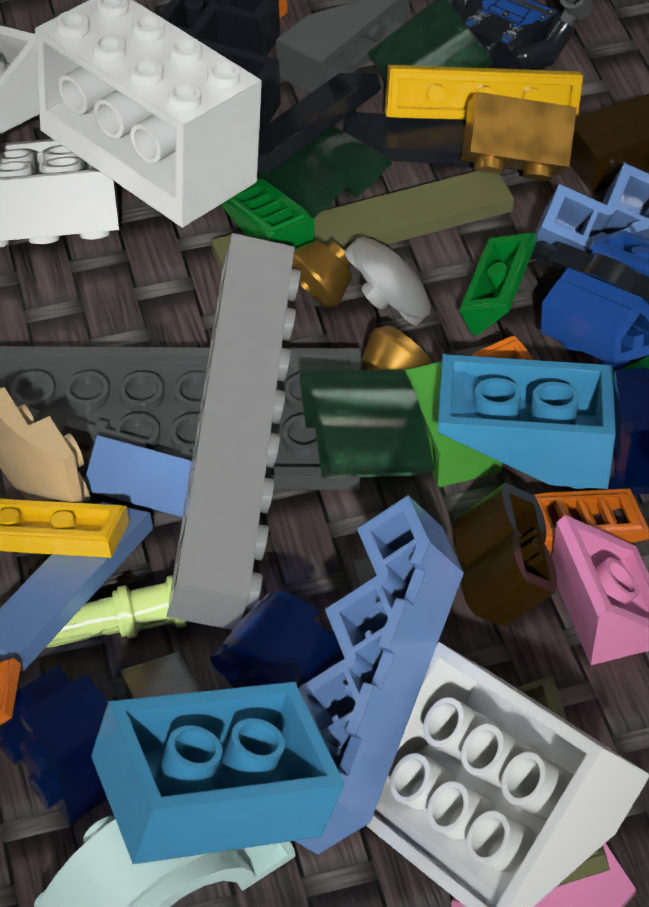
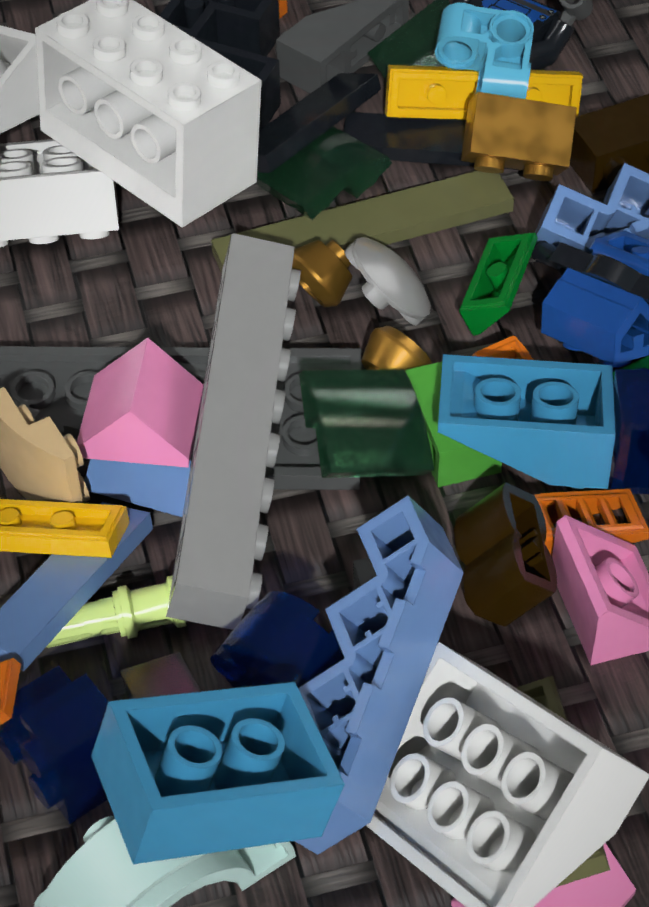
green slope [220,178,315,249] -> none
none -> bright pink slope [77,338,203,468]
none -> medium azure piece [435,3,534,99]

